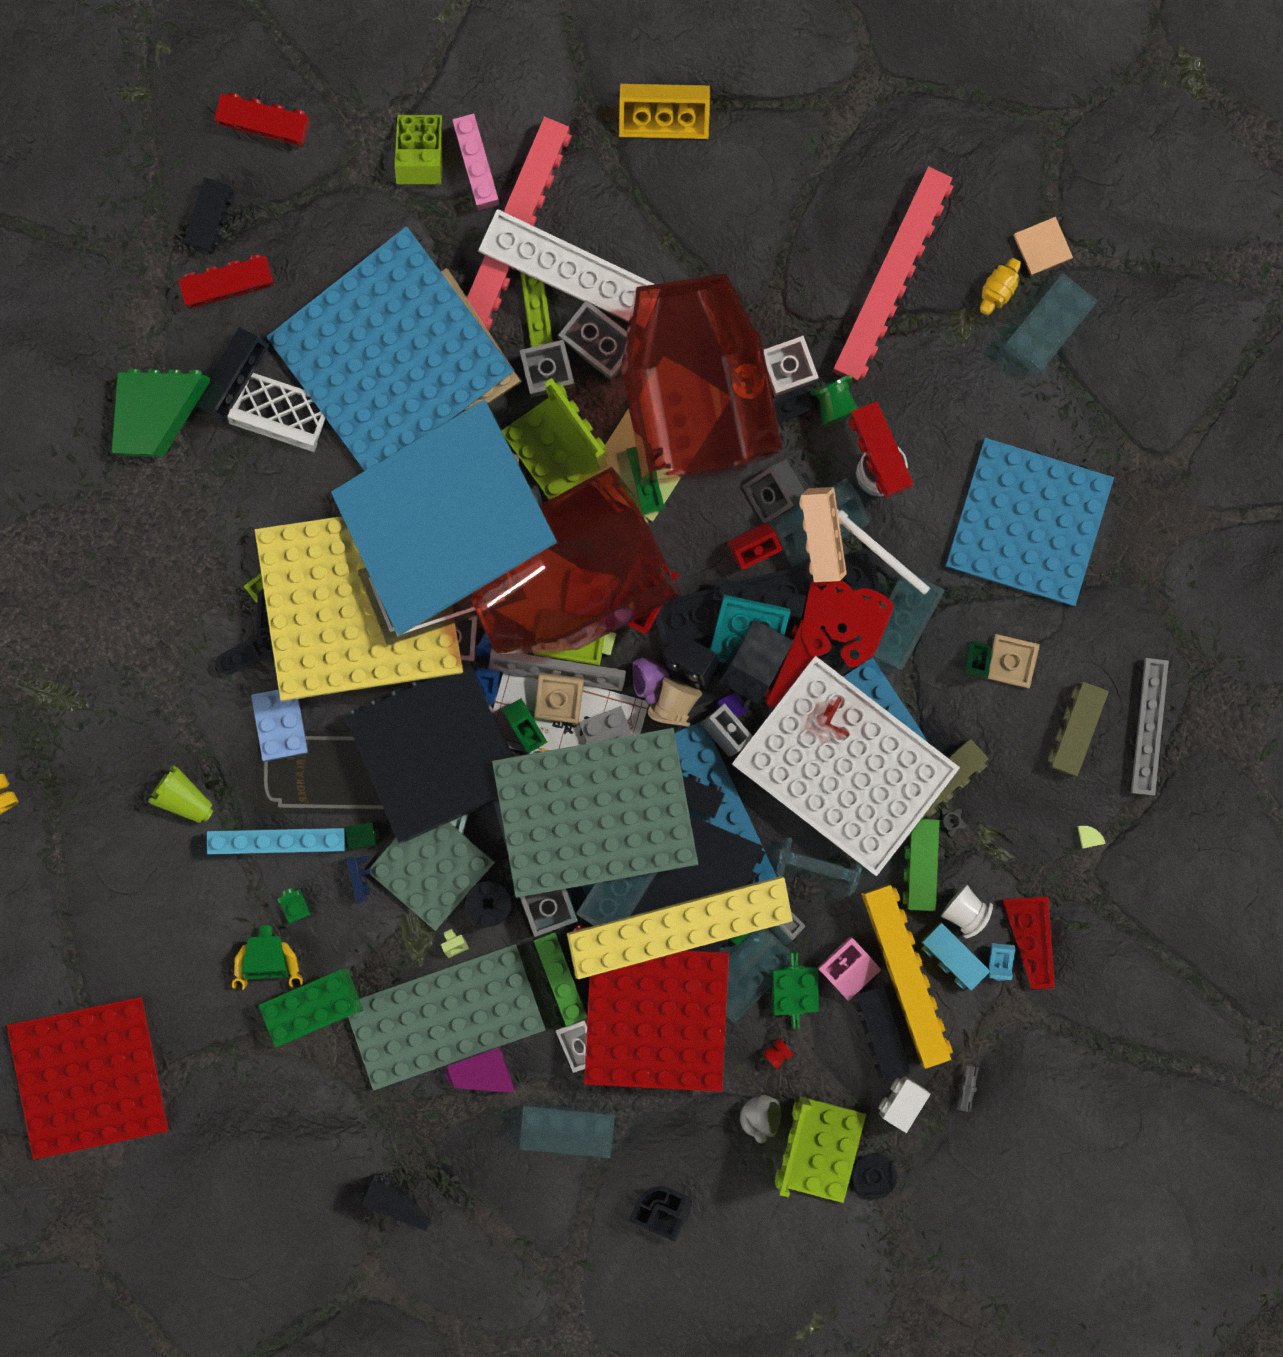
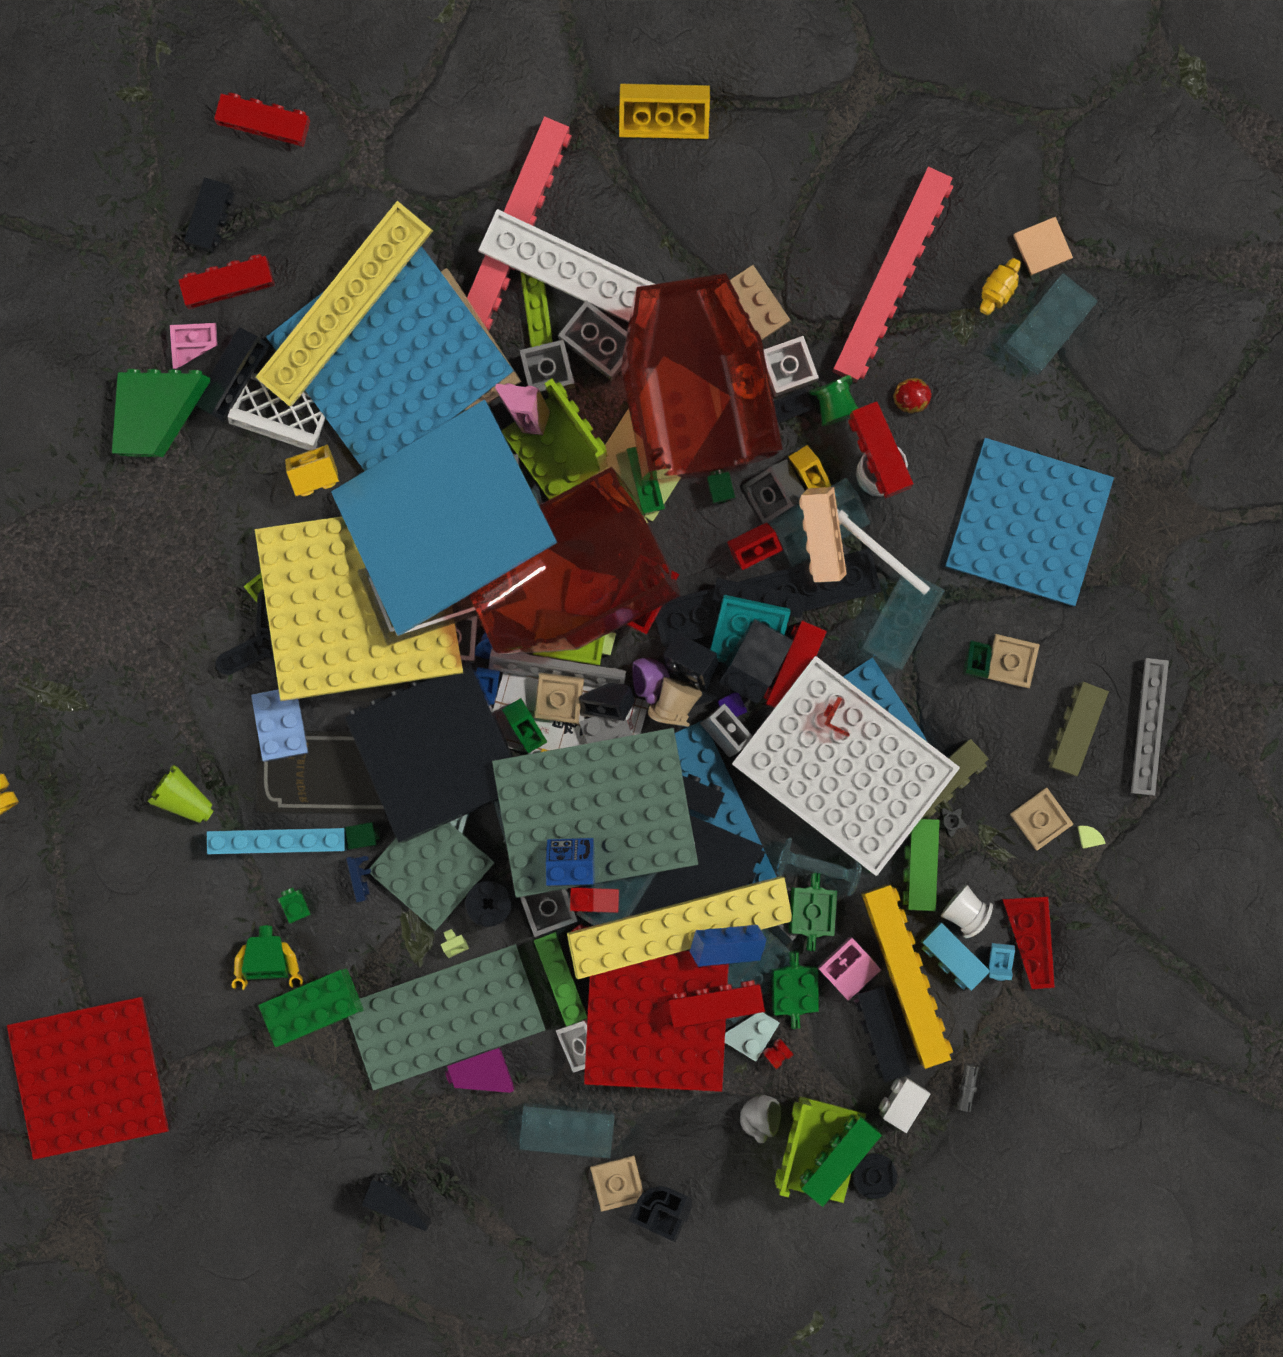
lime slope [395,115,442,184] -> none
bright pink brick [452,114,499,211] -> none
red piece [802,581,894,667] -> none
none -> bright pink wing [170,323,218,369]
none -> light yellow plate [256,201,433,407]
none -> yellow brick [285,445,339,496]
none -> bright pink slope [495,383,550,435]
none -> blue slope [546,838,595,886]
none -> red slope [570,888,619,913]
none -> black slope [579,683,635,721]
none -> tan tile [590,1155,643,1212]
none -> red brick [668,980,765,1028]
none -> blue brick [690,925,767,967]
none -> dark green brick [707,469,736,505]
none -> tan plate [716,265,791,346]
none -> light aqua wing [725,1012,780,1061]
none -> yellow slope [789,445,832,490]
none -> green plate [789,873,837,951]
none -> green brick [799,1113,882,1207]
none -> red hair [893,378,932,413]
none -> tan tile [1010,788,1073,851]

